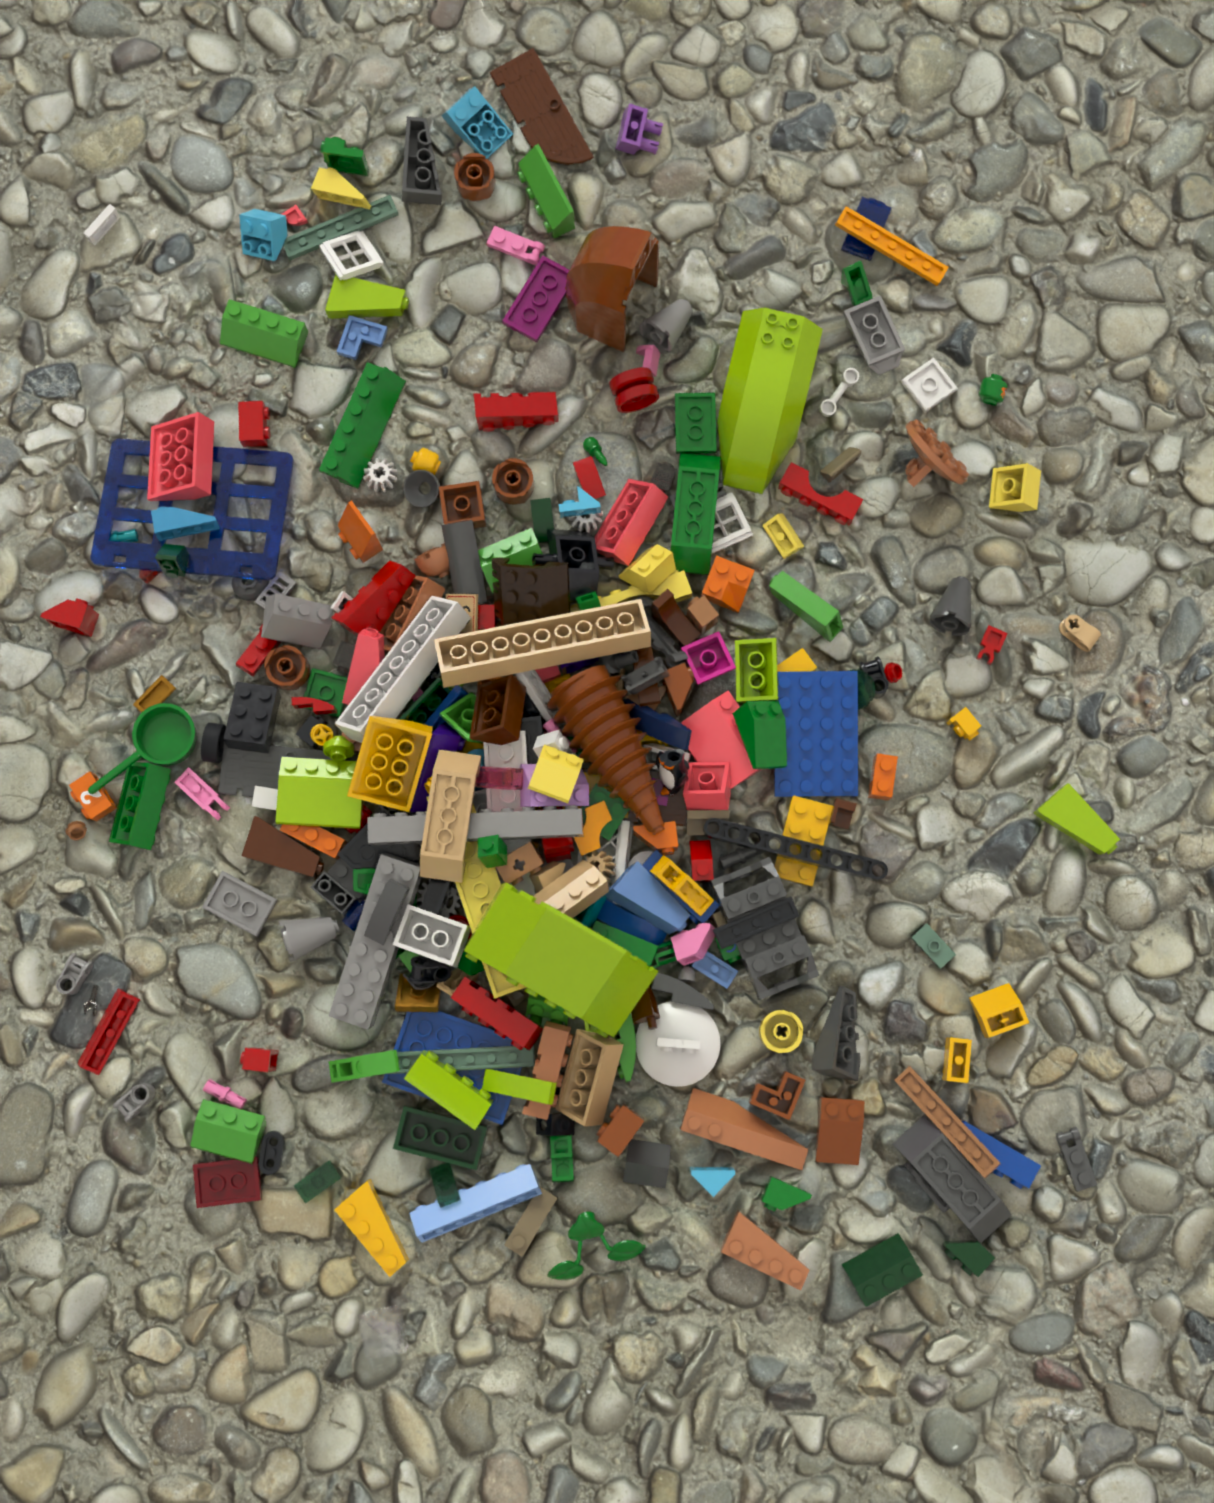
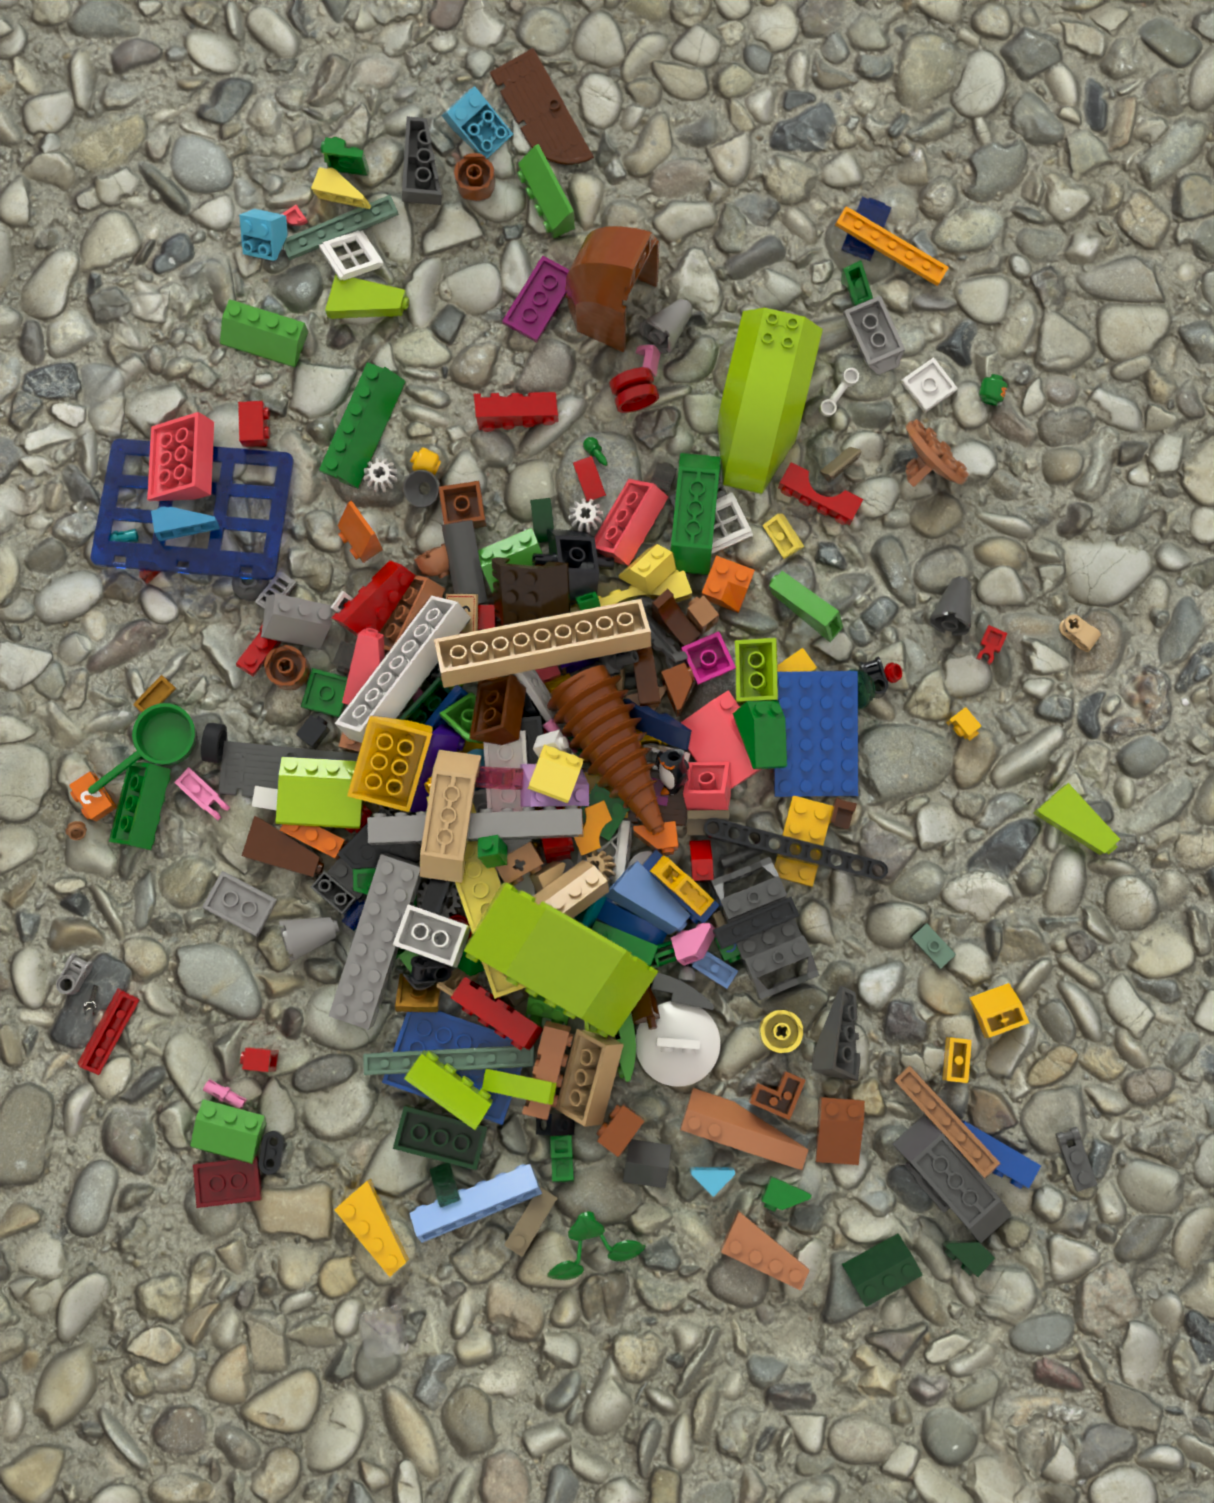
red slope [40,598,99,637] -> none
white tile [84,204,121,246] -> none
light grey piece [113,1083,155,1122] -> none
dark green slope [155,544,189,578] -> none
black brick [224,682,281,754] -> none
red slope [291,697,337,715] -> none
clear green plate [294,1160,342,1204] -> none
yellow wheel [310,724,334,746] -> none
lime plate [323,735,354,761] -> none
bright green slope [328,1050,400,1083] -> none
medium blue plate [336,315,388,360] -> none
dark grey slope [364,878,410,945] -> none
bright pink plate [487,226,545,265] -> none
dark orange brick [492,458,534,505] -> none
medium azure slope [559,486,601,518] -> none
medium lavender brick [615,103,663,155] -> none
dark grey hinge [621,657,670,695] -> none
green plate [675,393,716,454] -> none
orange brick [868,753,898,801] -> none
light yellow slope [989,463,1041,512] -> none

